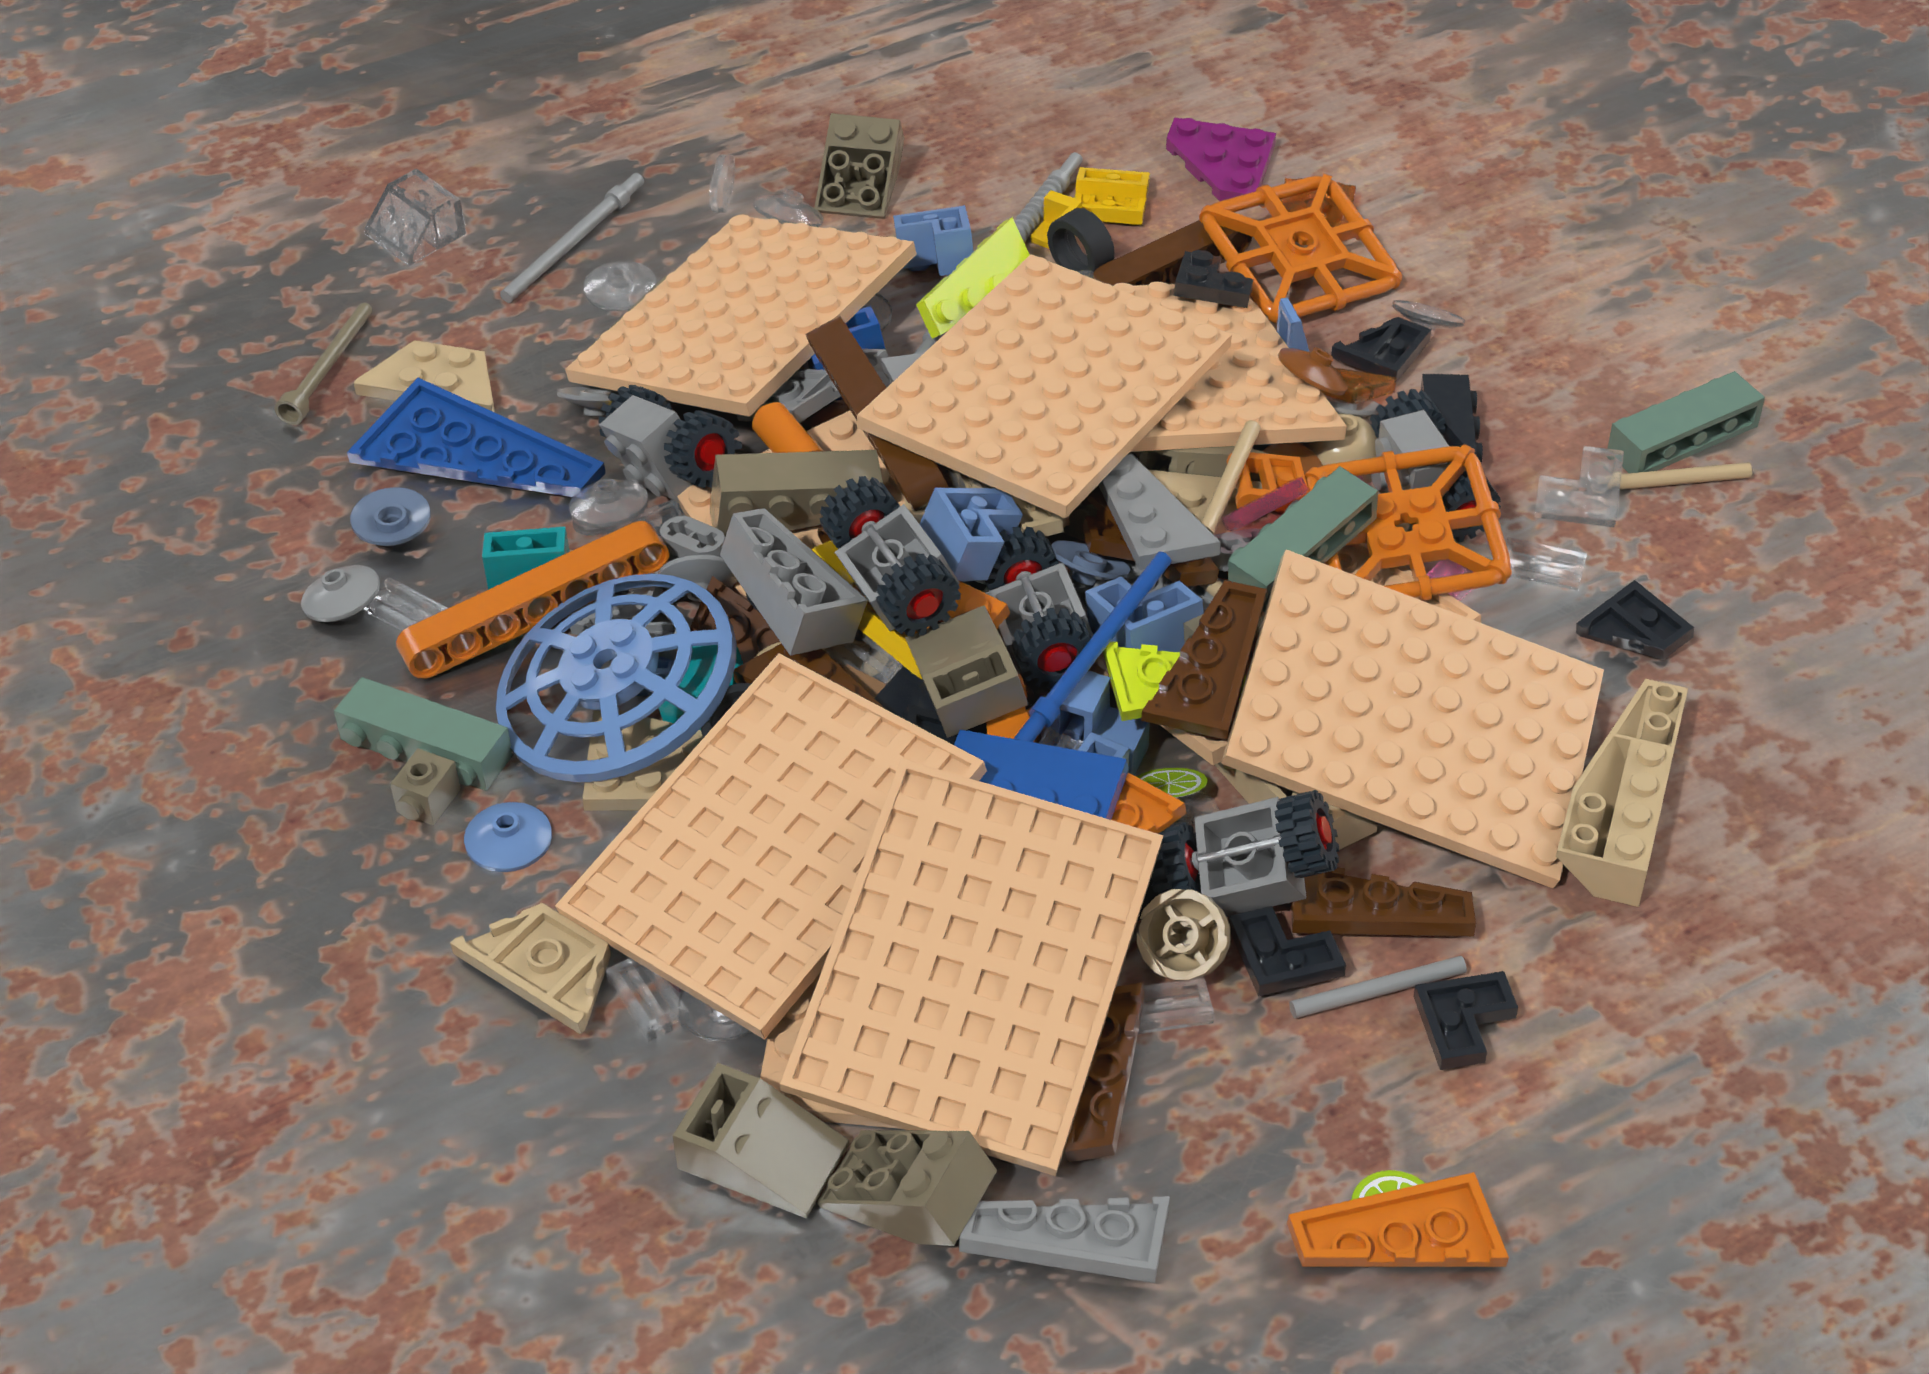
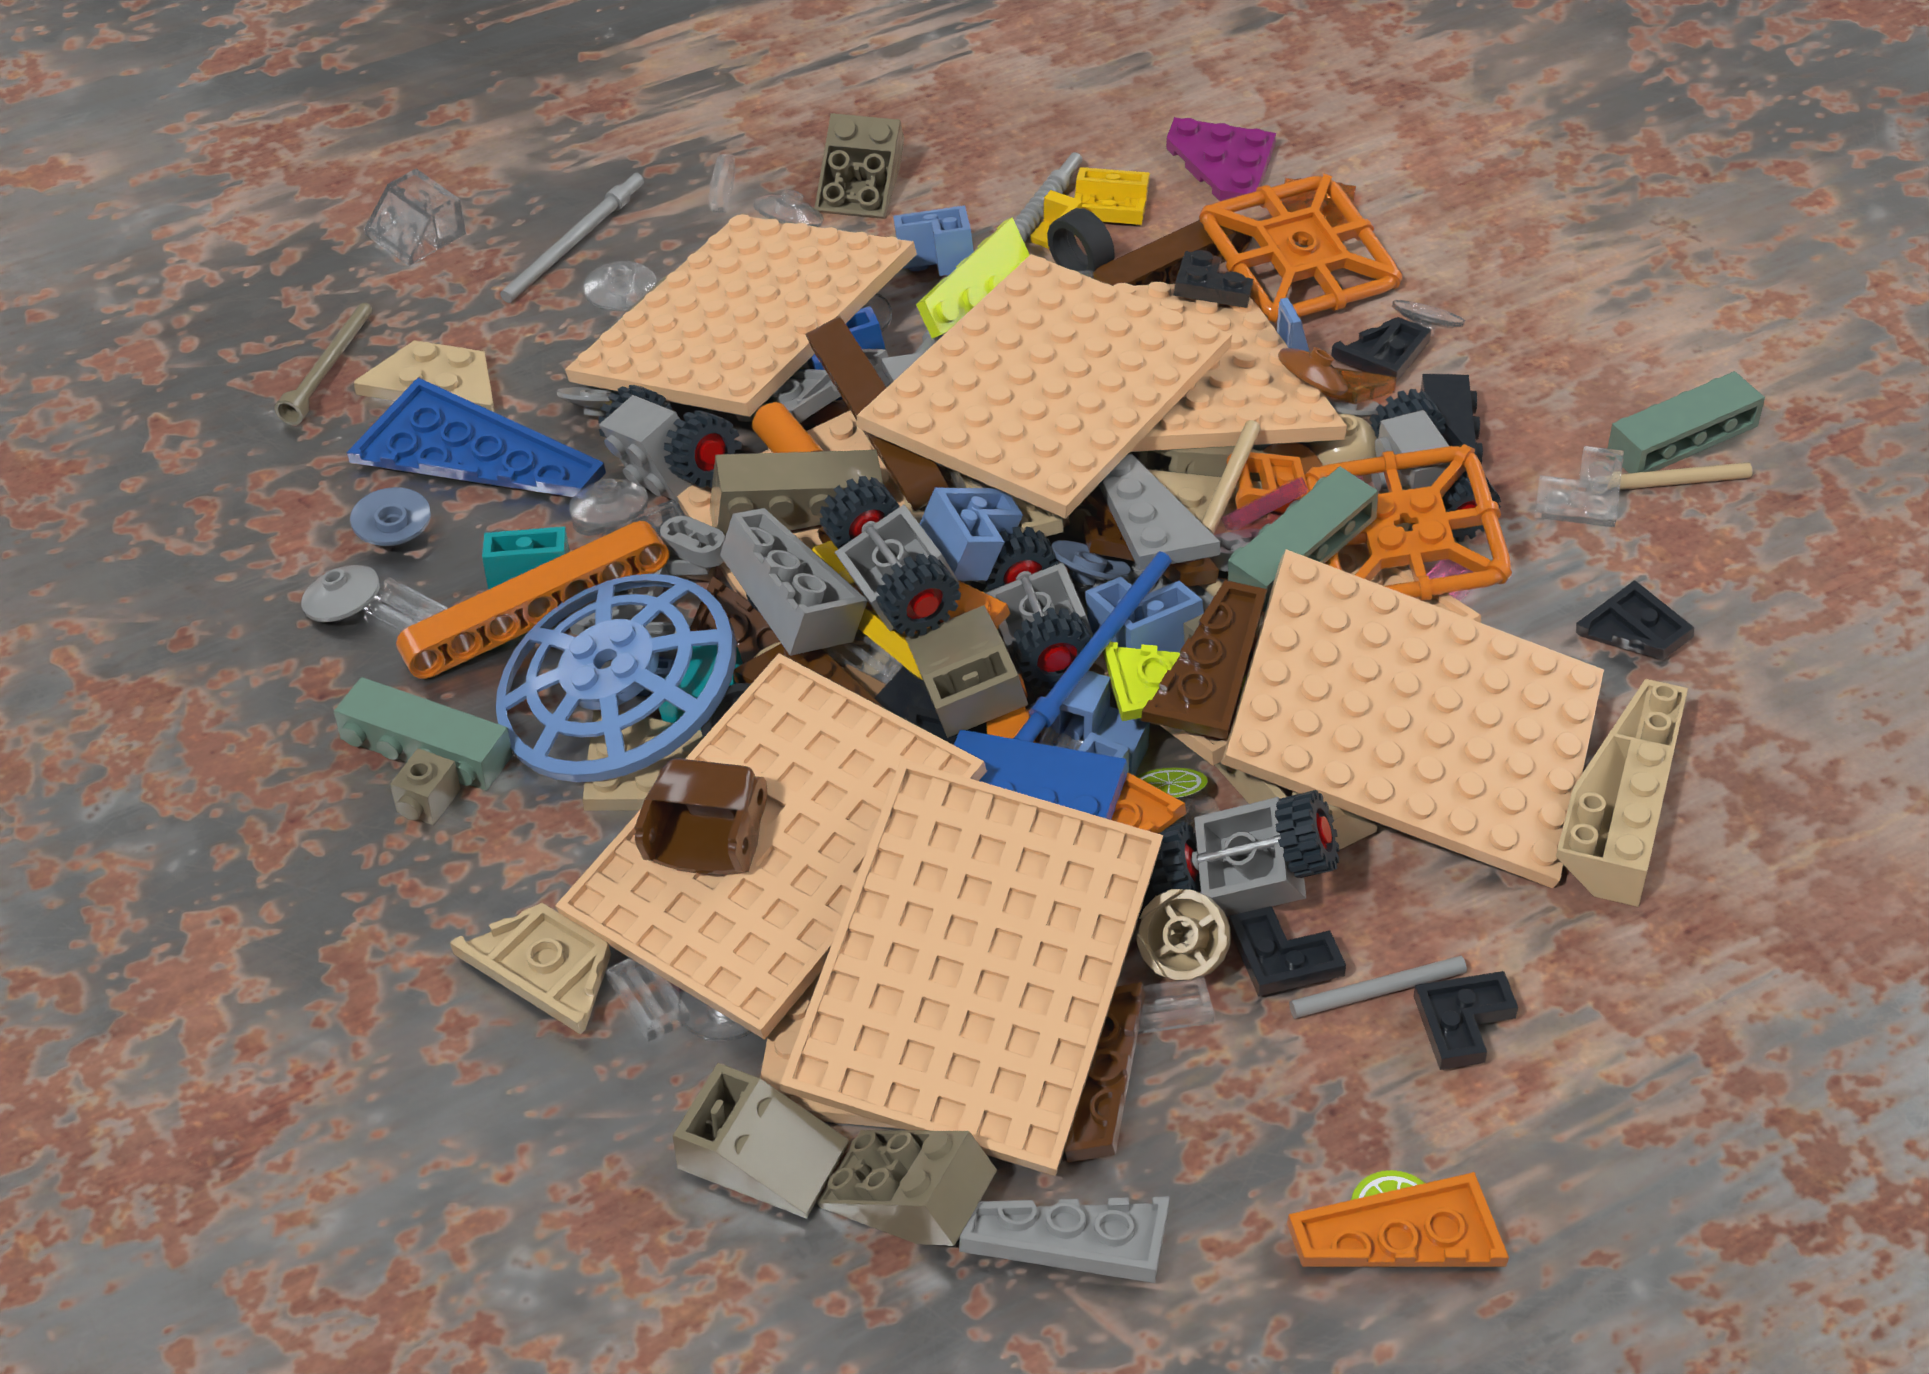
medium blue dish [464,802,552,872] -> none
light grey dish [658,555,738,601] -> none
reddish brown wing [1290,867,1476,937] -> none
clear tile [1506,537,1587,591] -> none
none -> reddish brown piece [634,758,767,875]

